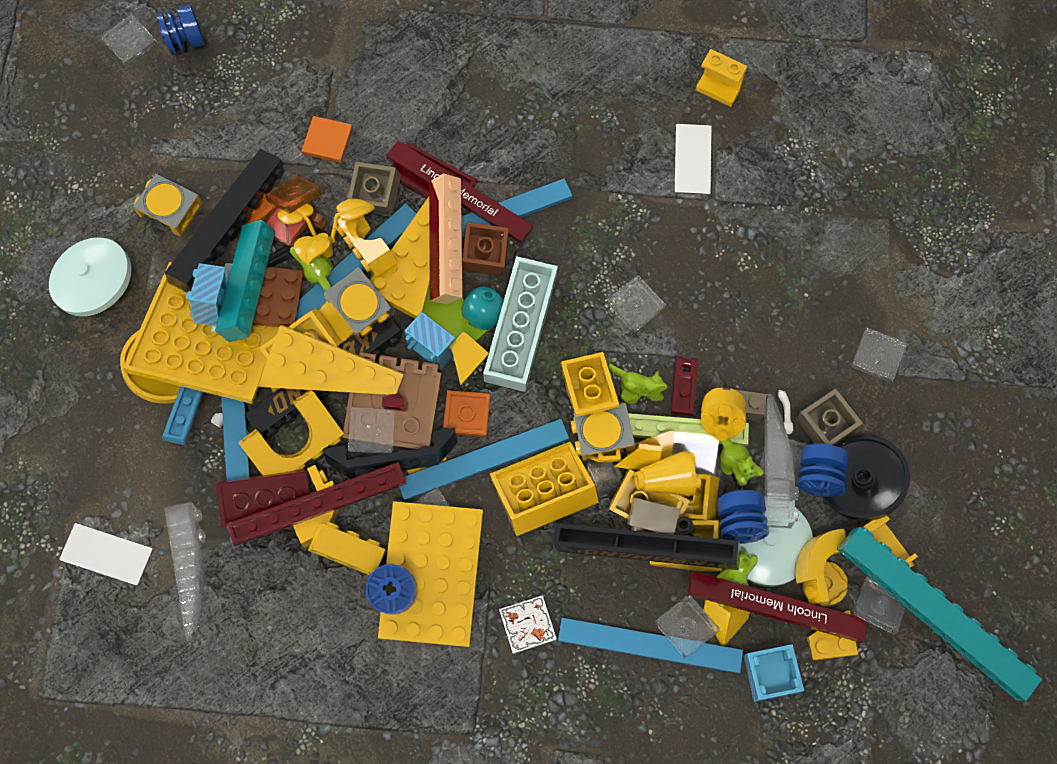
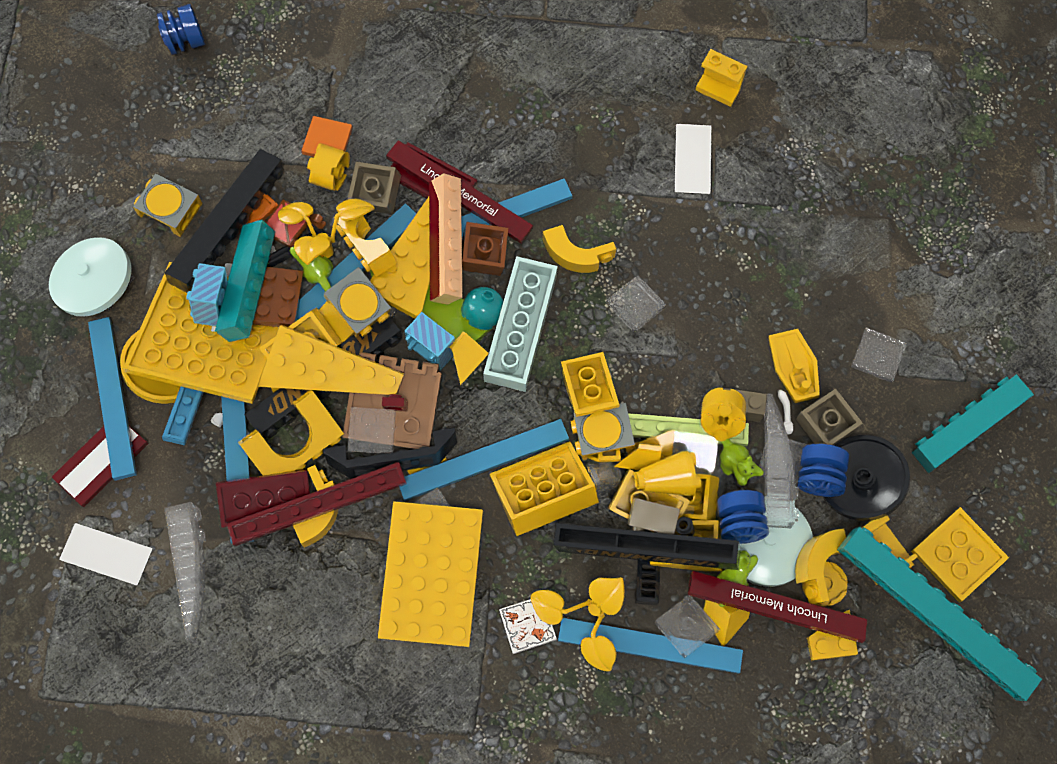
clear plate [100,14,157,66] -> none
clear orange tile [265,175,323,214] -> none
yellow brick [308,522,385,575] -> none
blue wheel [366,564,418,615] -> none
orange tile [443,390,490,437] -> none
lime animal [609,364,668,404] -> none
dark red plate [671,356,698,416] -> none
medium azure container [743,644,804,702] -> none
clear plate [853,577,905,635] -> none
none -> tile [52,426,148,507]
none -> dark azure tile [88,317,137,481]
none -> yellow brick [307,143,350,191]
none -> yellow plant [531,577,624,671]
none -> yellow arch [542,225,616,273]
none -> black slope [635,560,660,605]
none -> yellow piece [768,329,820,403]
none -> yellow plate [911,507,1009,603]
none -> teal brick [912,374,1034,473]

